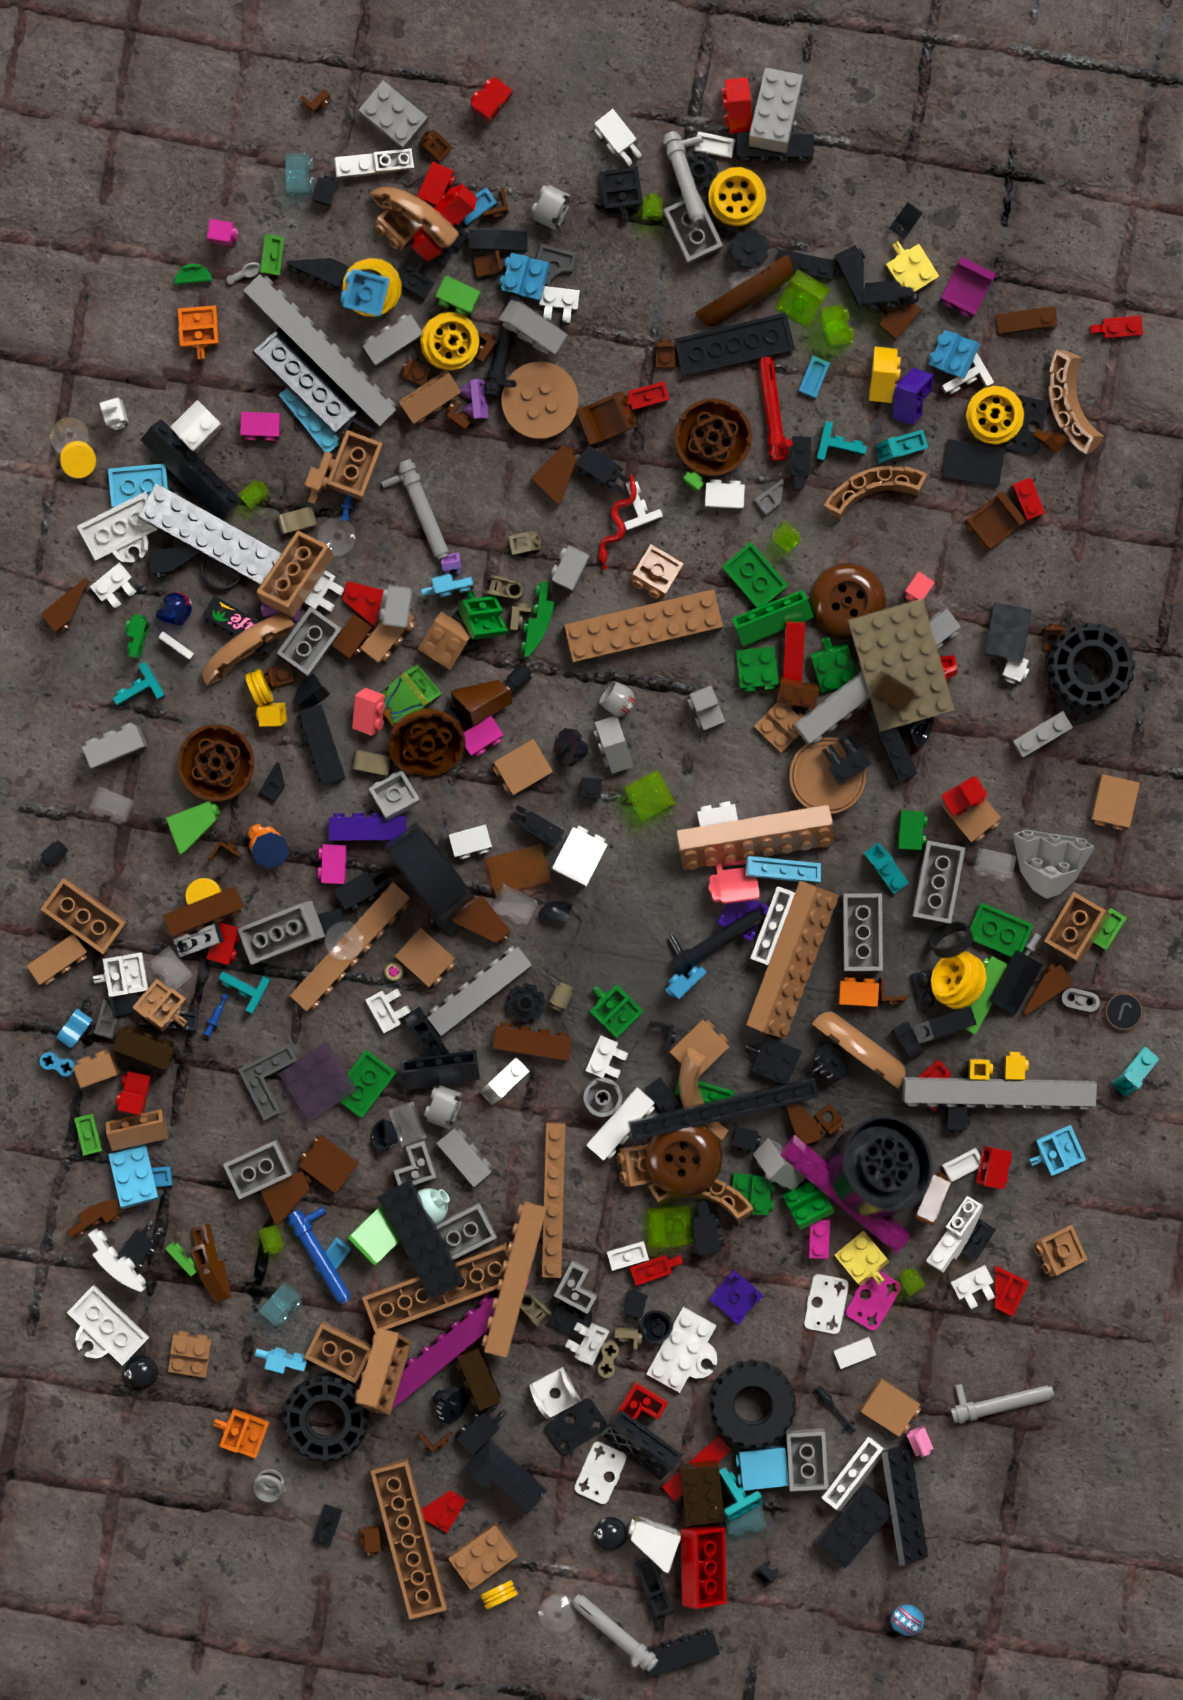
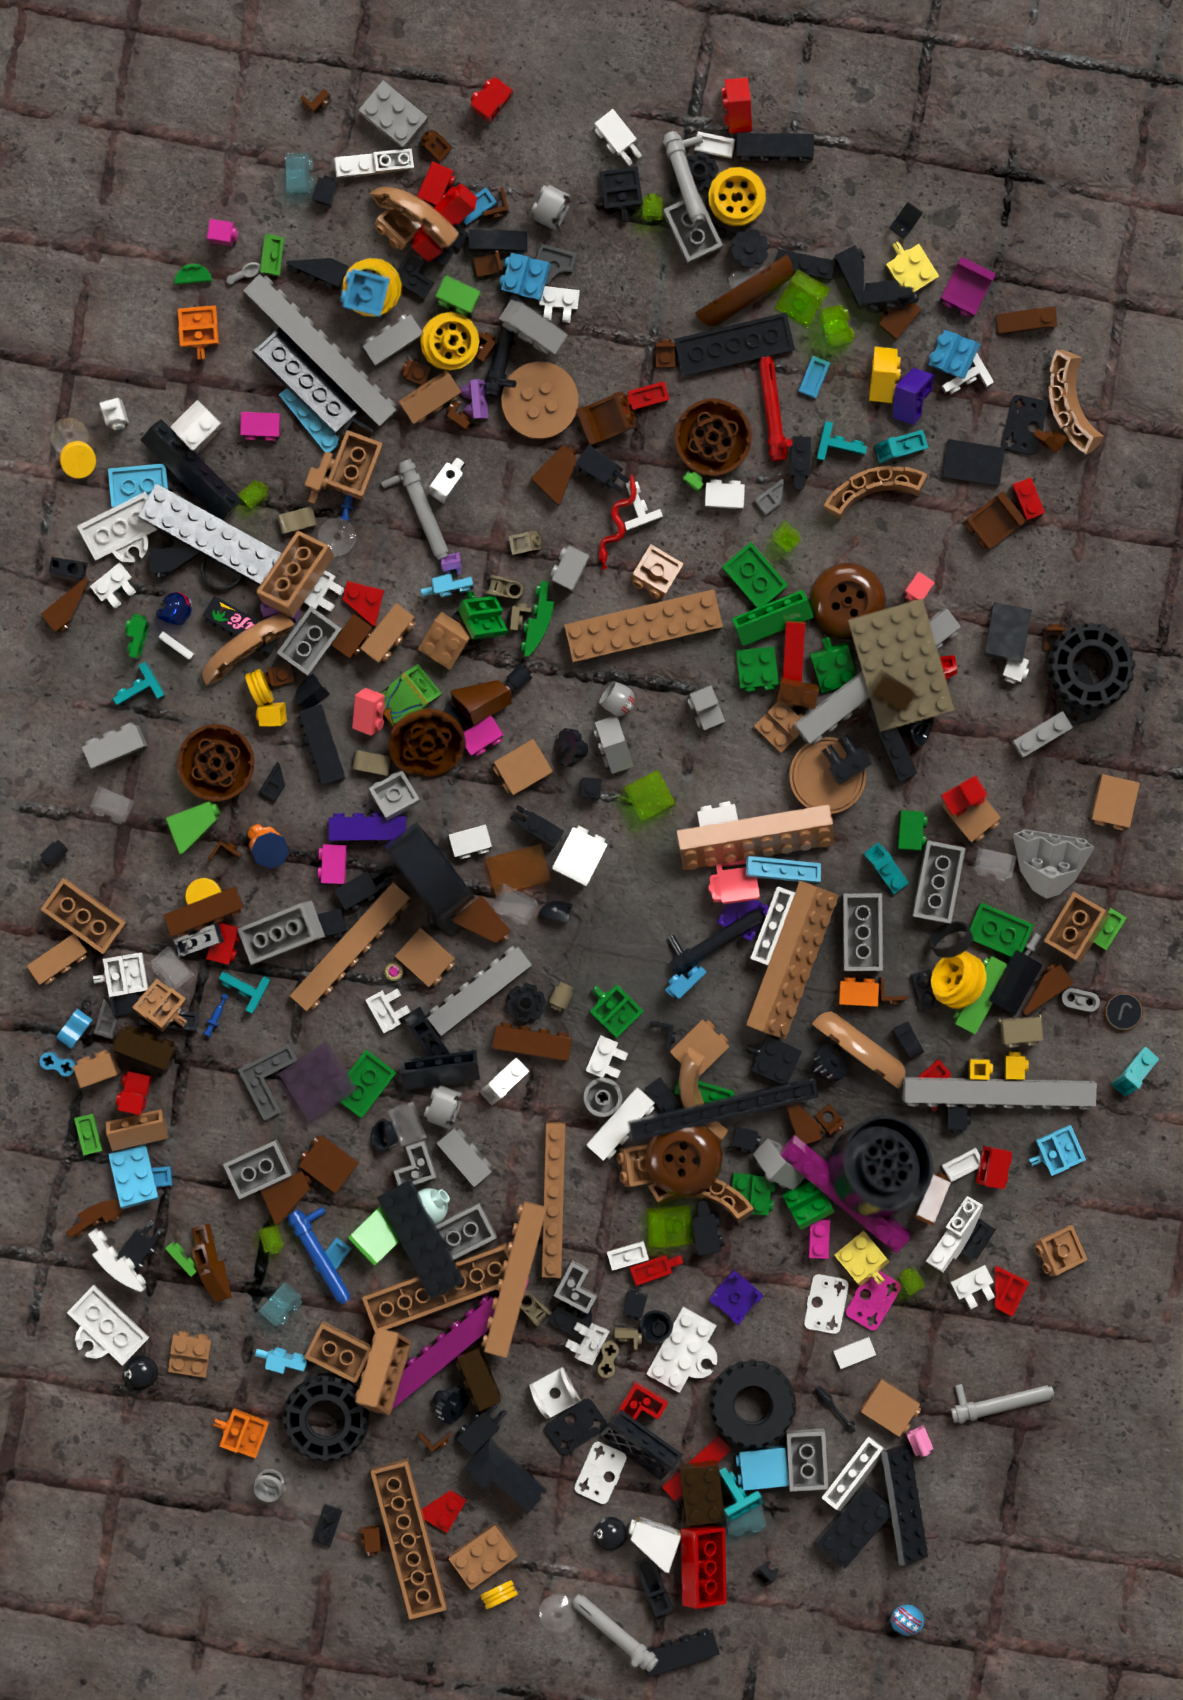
clear dish [325,922,364,960] -> none
light grey brick [380,585,412,628] -> none
light grey brick [749,68,803,154] -> none
black slope [912,1006,977,1044] -> none
yellow wheel [966,386,1024,445] -> none
red plate [1089,315,1143,339] -> none
none -> black leg [48,557,88,580]
none -> white torso [428,458,466,504]
none -> dark tan brick [999,1014,1043,1047]

